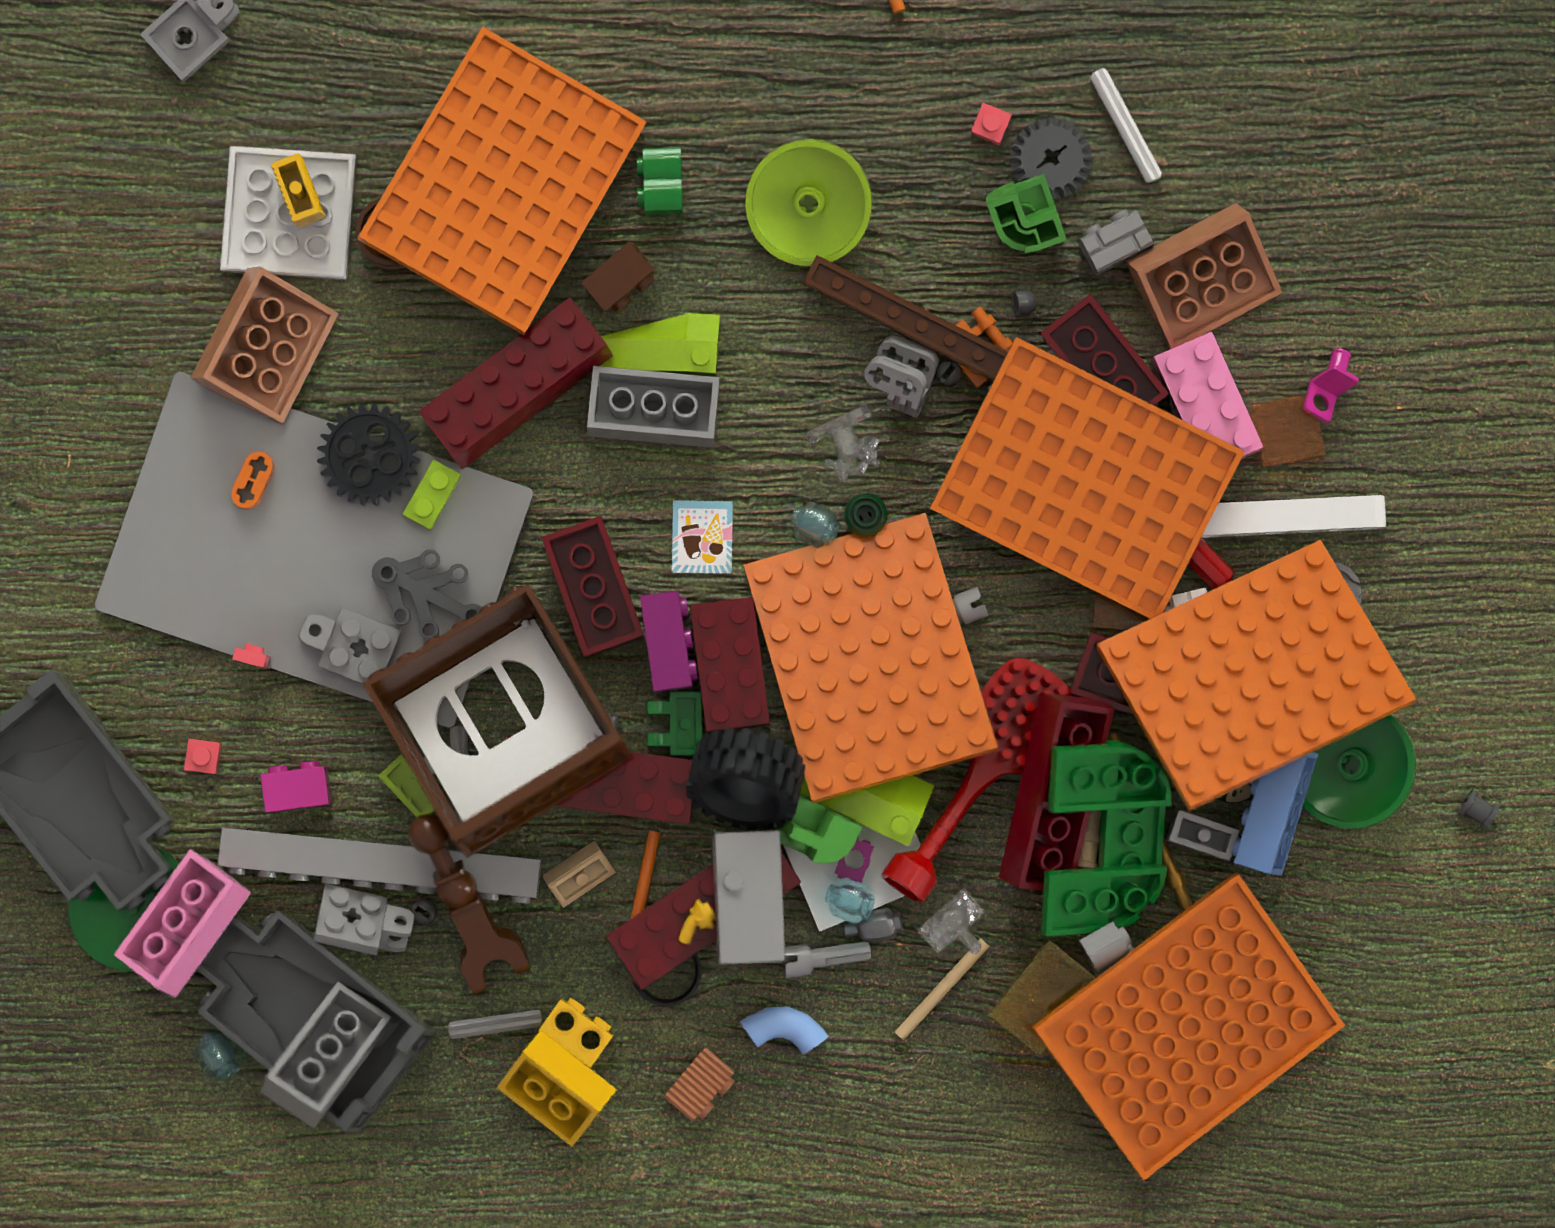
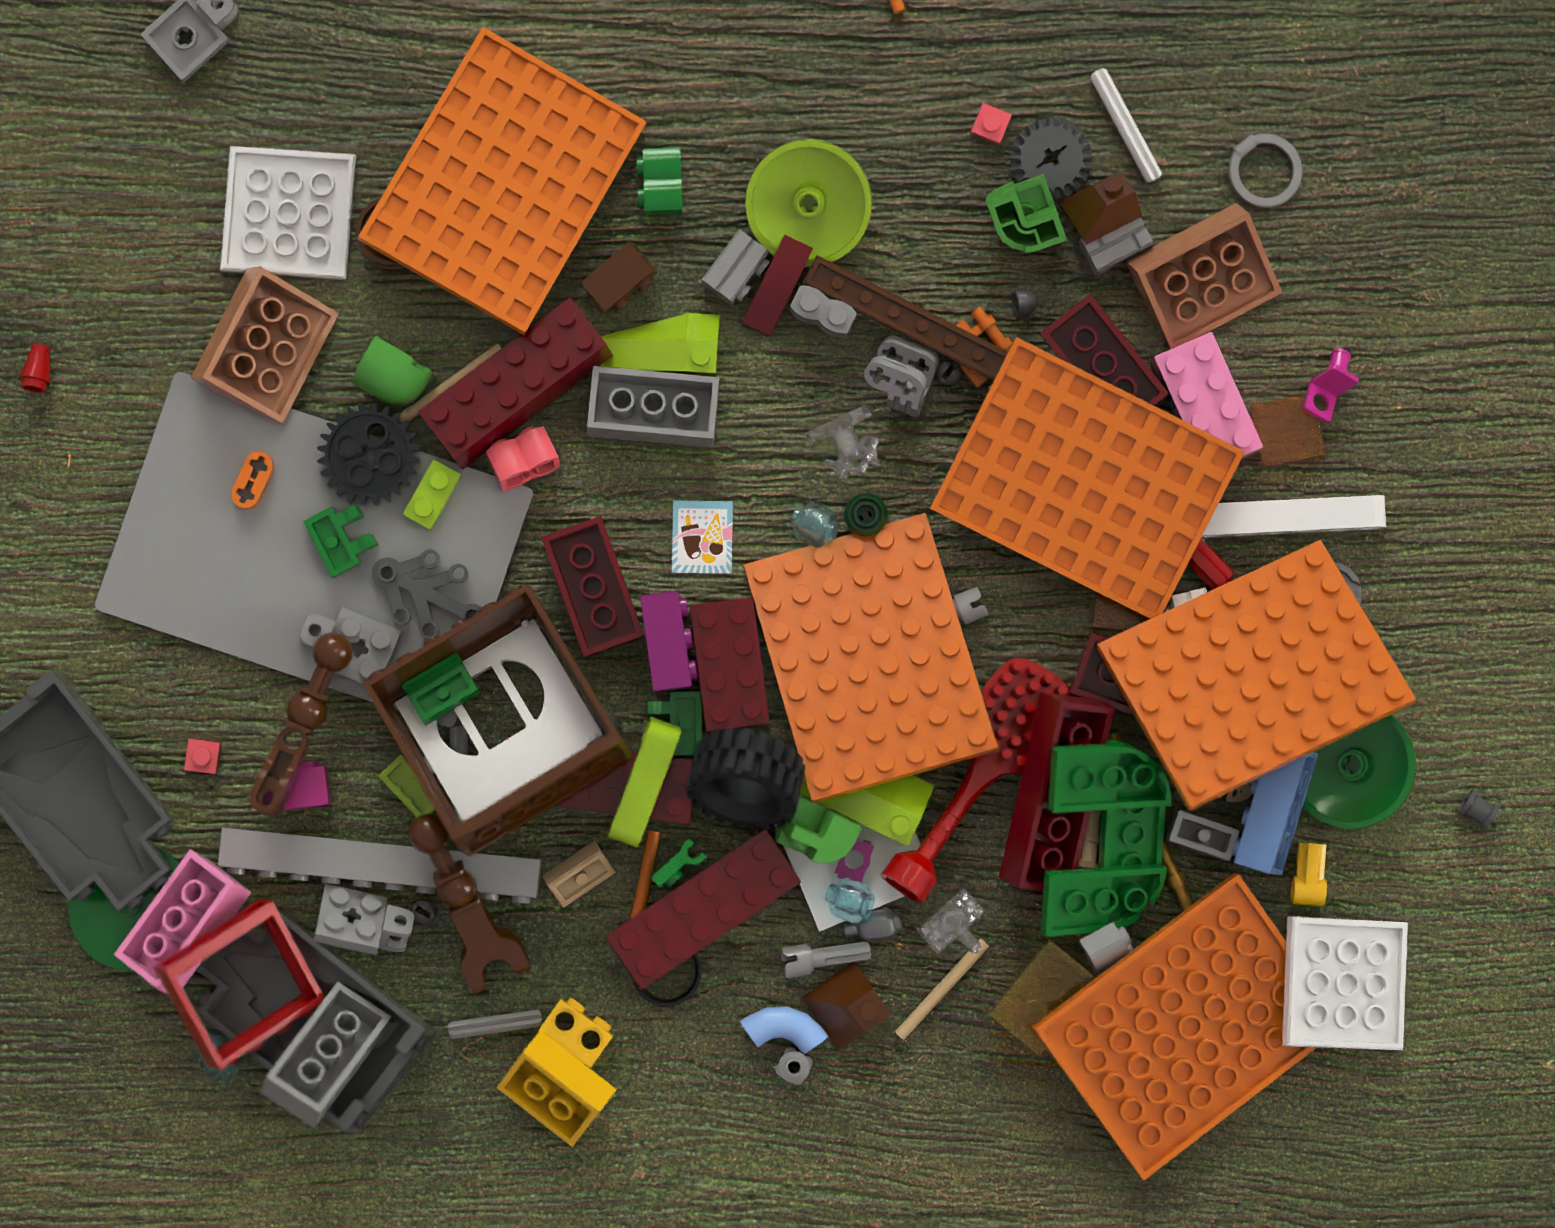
coral plate [233,643,271,669] -> none
yellow brick [271,153,326,228] -> none
nougat brick [664,1046,735,1122] -> none
yellow plate [678,899,716,944] -> none
light grey brick [712,831,785,965] -> none
none -> red cone [19,344,50,393]
none -> red window [154,899,325,1070]
none -> reddish brown piece [249,632,353,816]
none -> green plate [303,505,378,578]
none -> bright green brick [353,335,436,407]
none -> tan bar [399,343,502,424]
none -> green plate [402,652,480,726]
none -> coral brick [486,426,561,491]
none -> lime beam [607,716,681,848]
none -> green plate [651,838,708,887]
none -> light grey brick [702,230,771,305]
none -> dark red slope [742,235,813,337]
none -> light grey brick [775,1047,813,1085]
none -> light grey brick [790,286,857,339]
none -> reddish brown slope [802,962,892,1050]
none -> reddish brown slope [1059,172,1142,245]
none -> light grey piece [1228,133,1302,208]
none -> white tile [1282,917,1408,1050]
none -> yellow piece [1290,843,1327,907]

